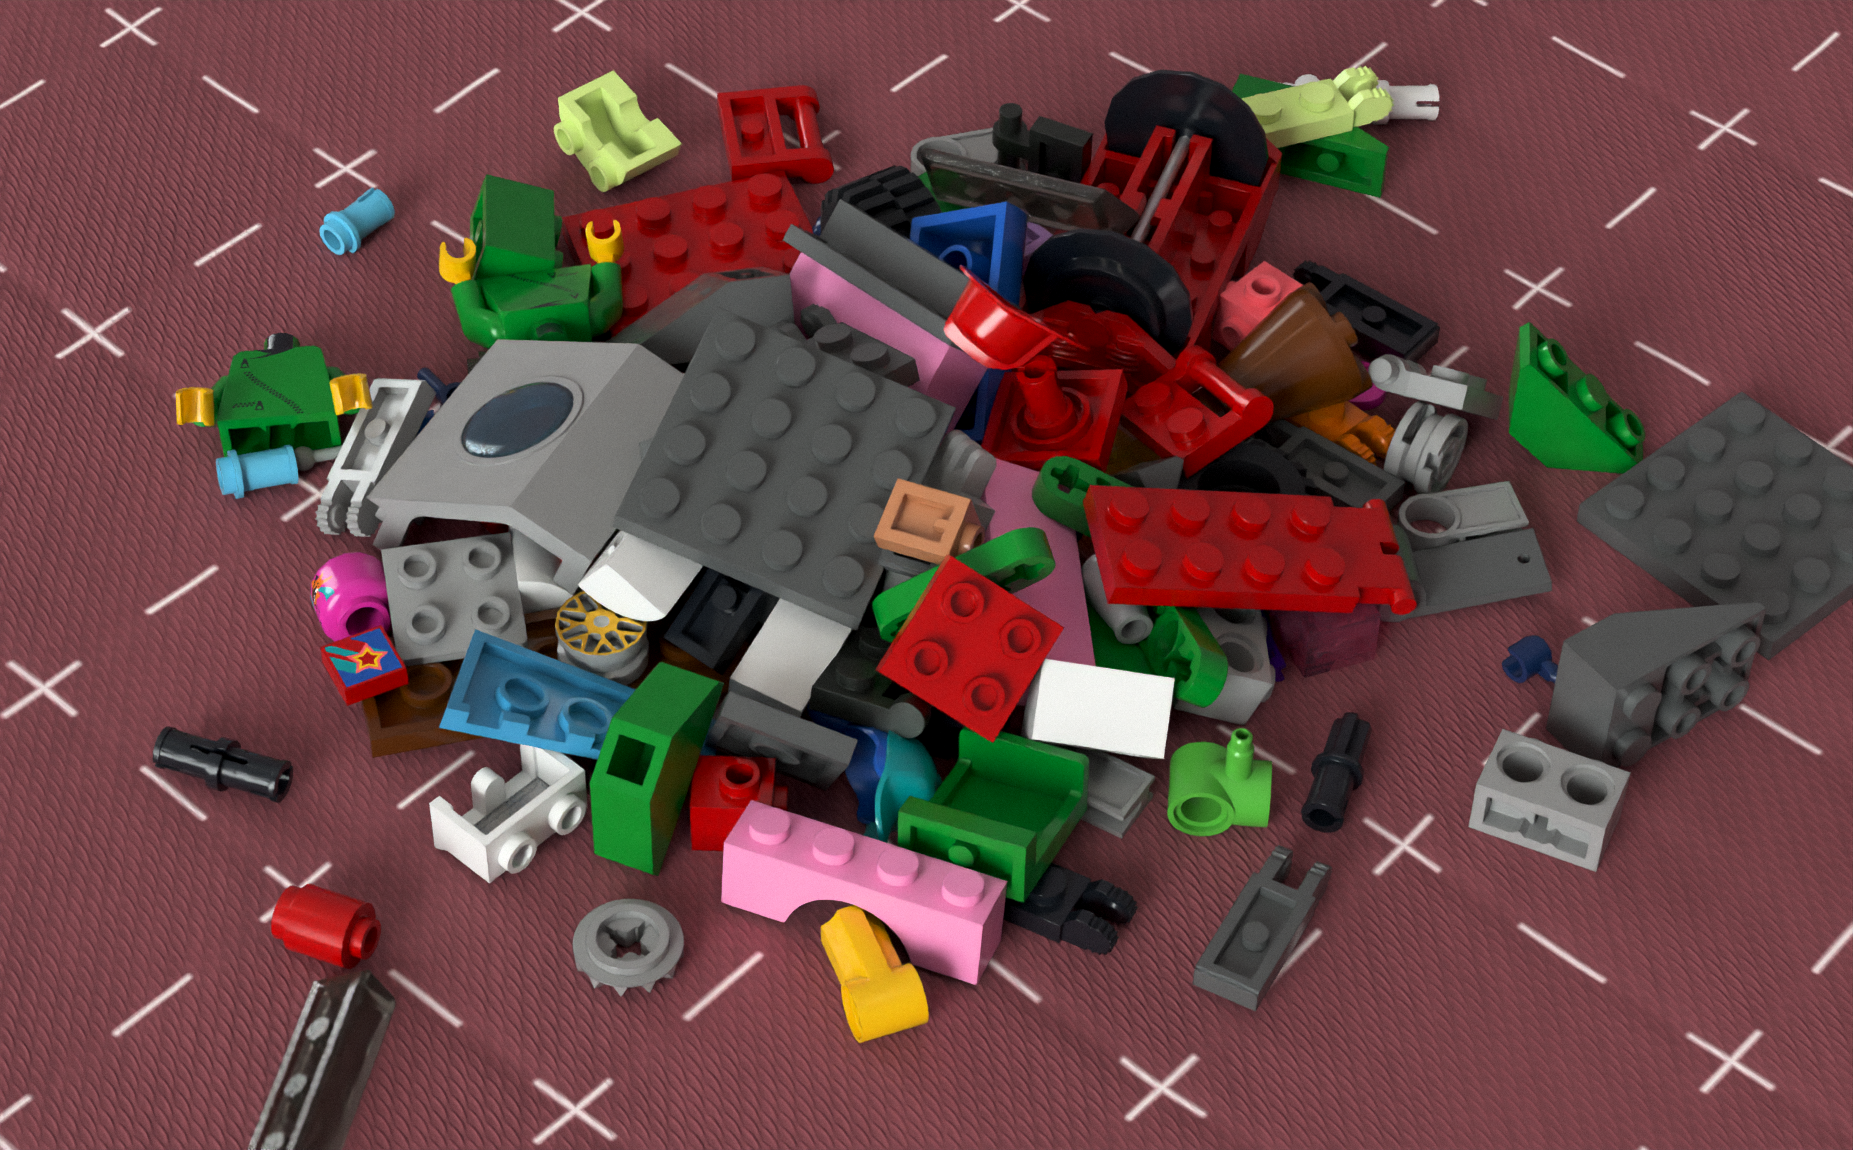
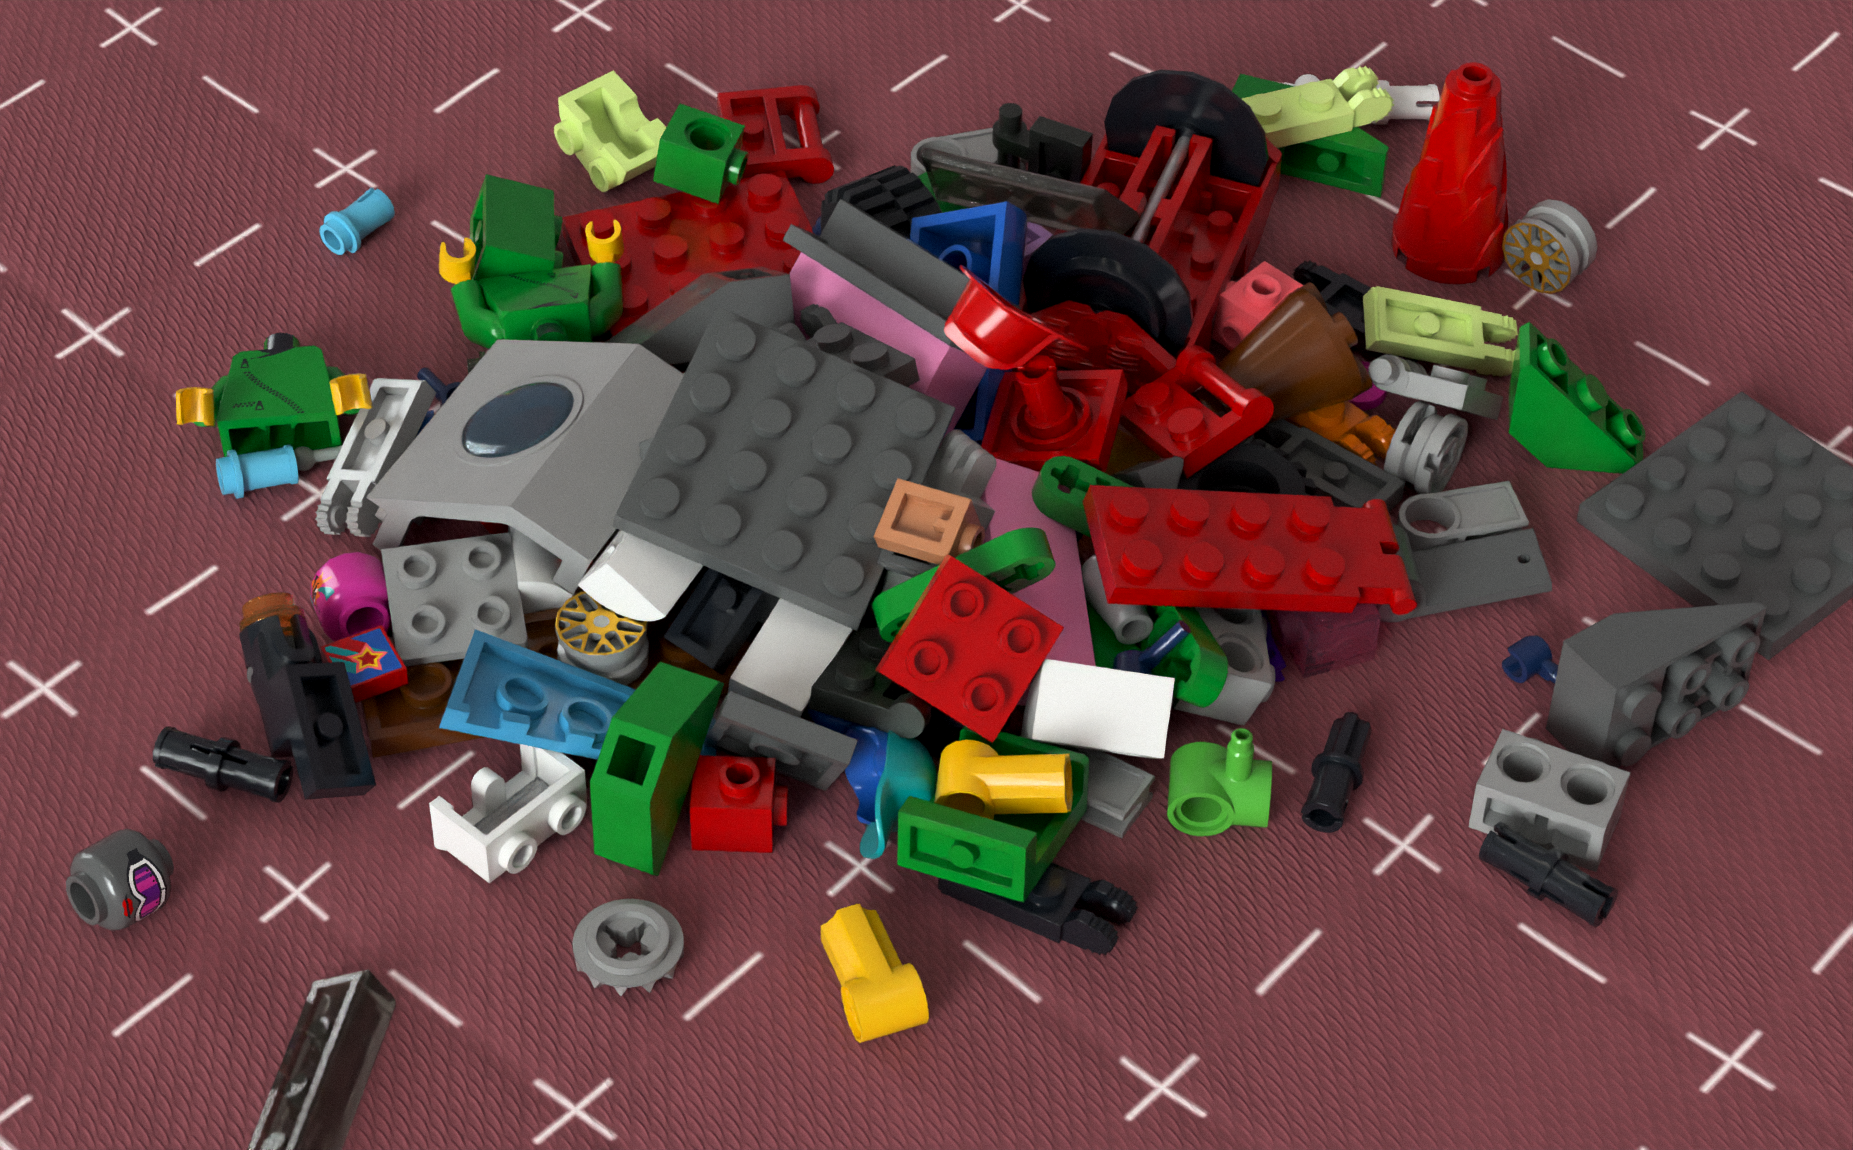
red brick [271,884,381,969] -> none
bright pink arch [721,800,1007,985] -> none
dark grey hinge [1193,845,1332,1011] -> none
none -> dark grey head [66,828,174,931]
none -> black plate [239,592,376,800]
none -> green brick [653,103,749,204]
none -> yellow piece [934,740,1073,820]
none -> dark blue hand [1112,620,1191,675]
none -> yellowish green hinge [1363,286,1518,377]
none -> red cone [1391,62,1509,284]
none -> black pin [1479,821,1618,927]
none -> light grey wheel [1502,199,1598,294]

